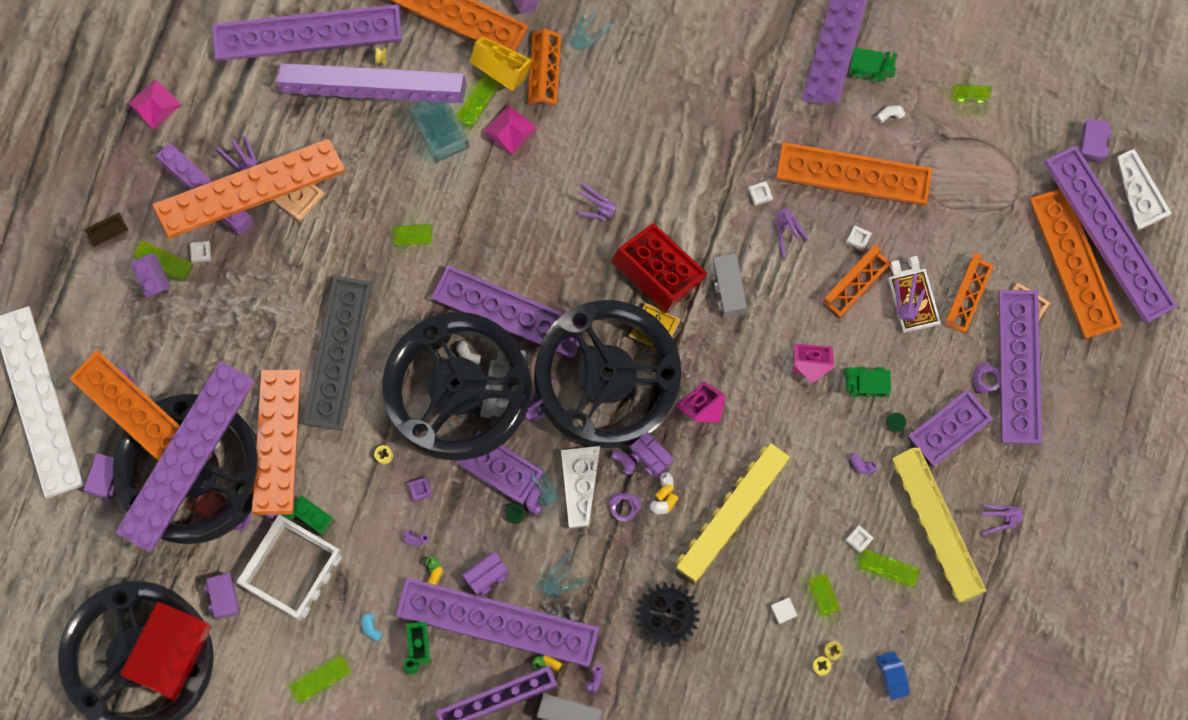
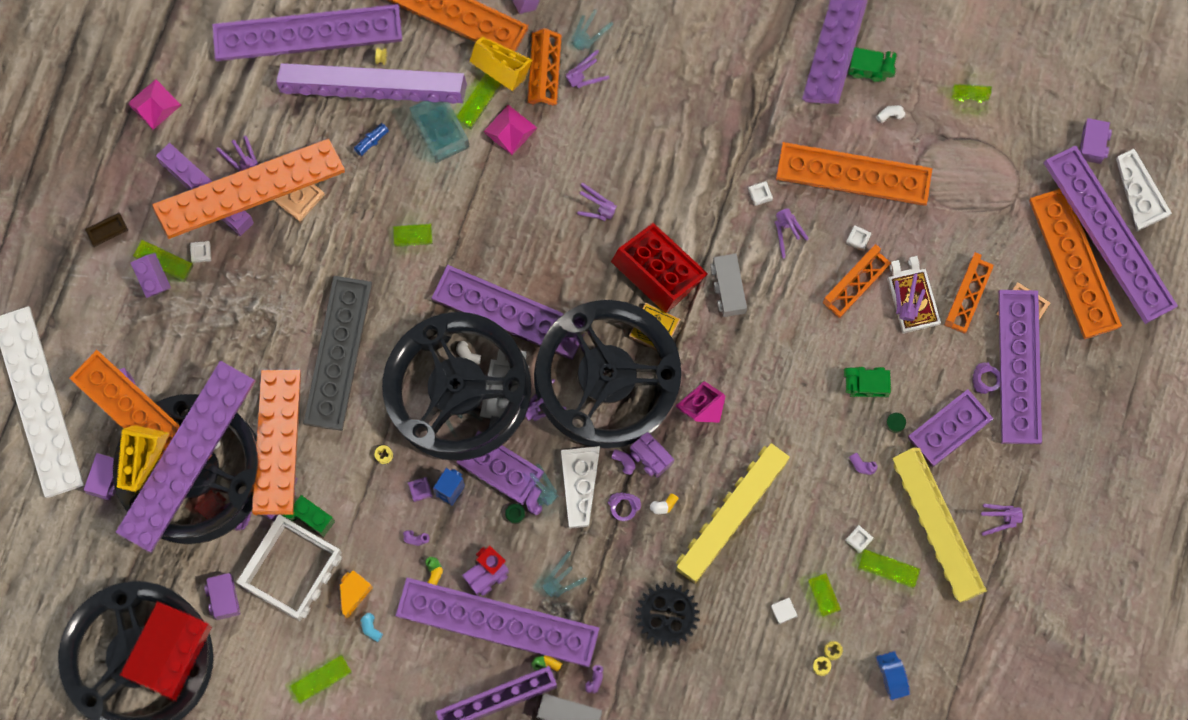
green hinge [403,622,432,675] -> none
arm [654,472,674,502] -> none
dark pink slope [792,343,834,383] -> none
none -> yellow wedge [117,425,169,492]
none -> light orange slope [340,570,373,619]
none -> blue pin [354,123,389,156]
none -> blue brick [433,468,465,506]
none -> red bracket [475,545,506,575]
none -> medium lavender plant [565,50,609,89]

